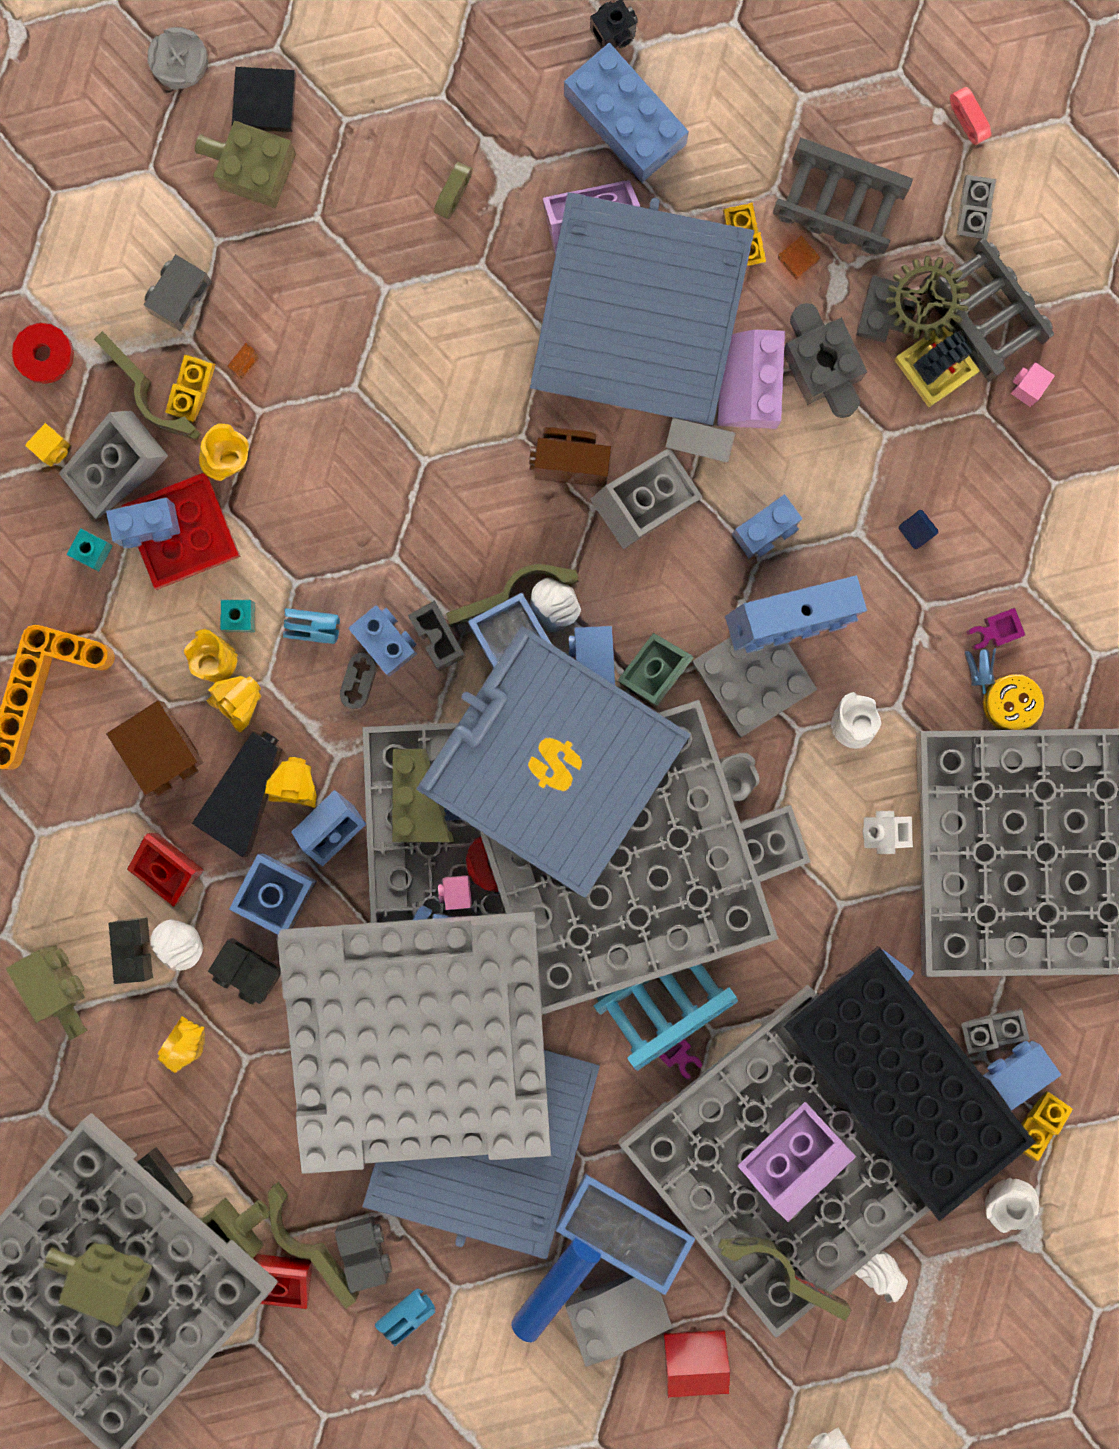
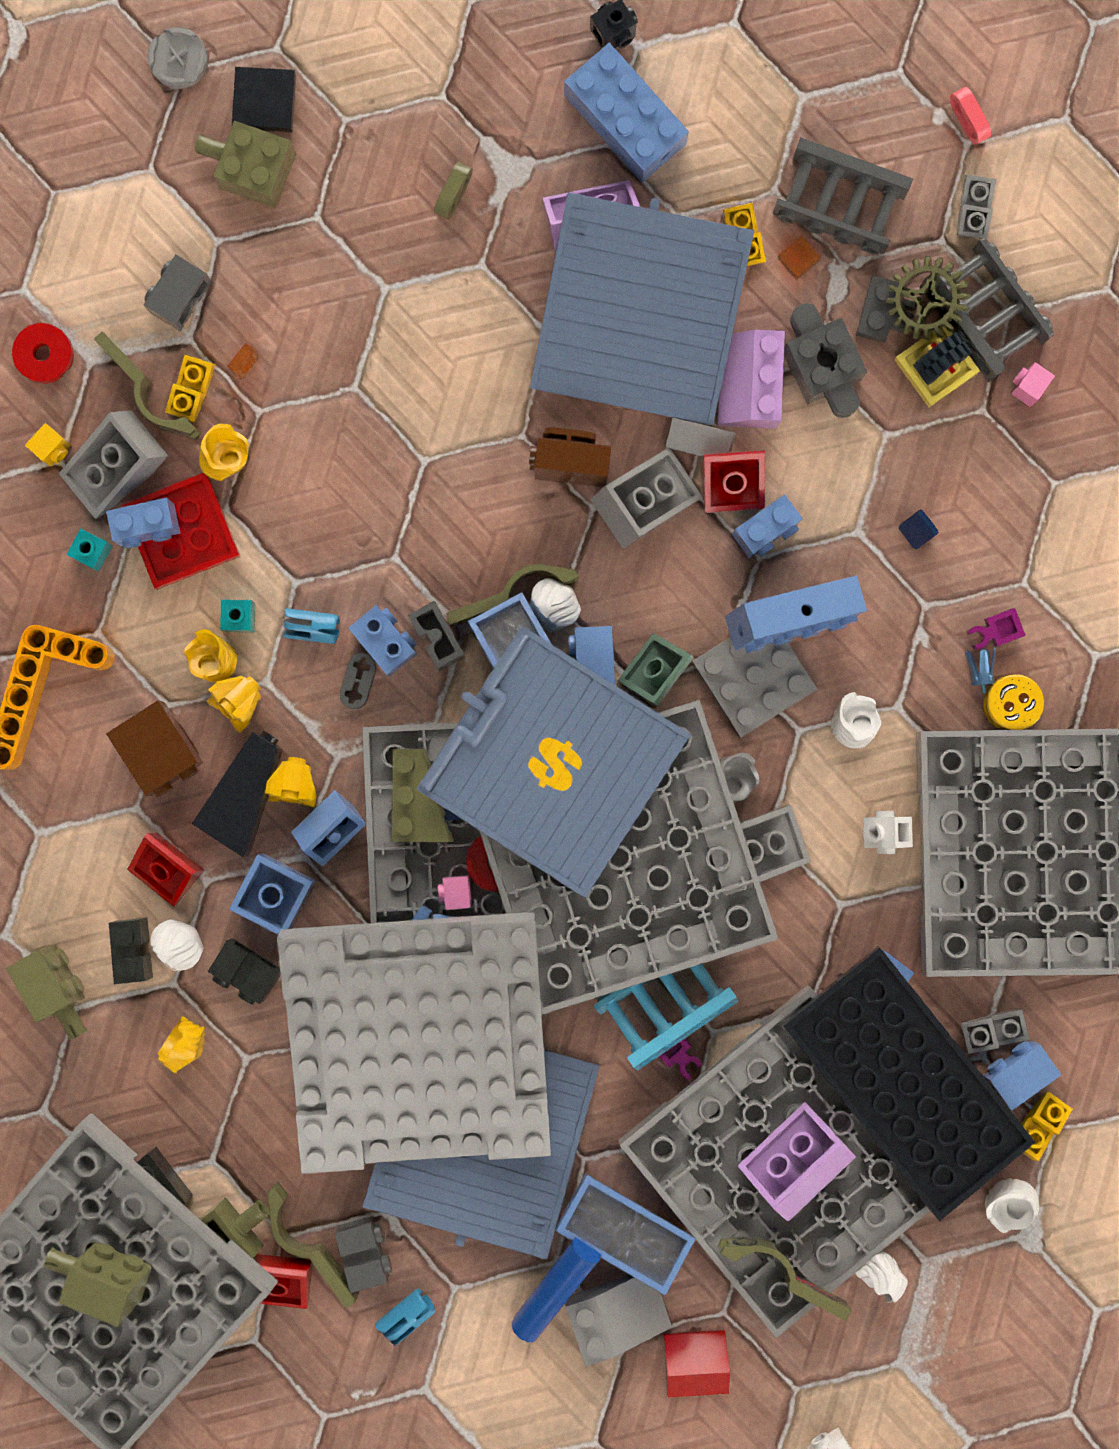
none -> red slope [701,450,765,513]

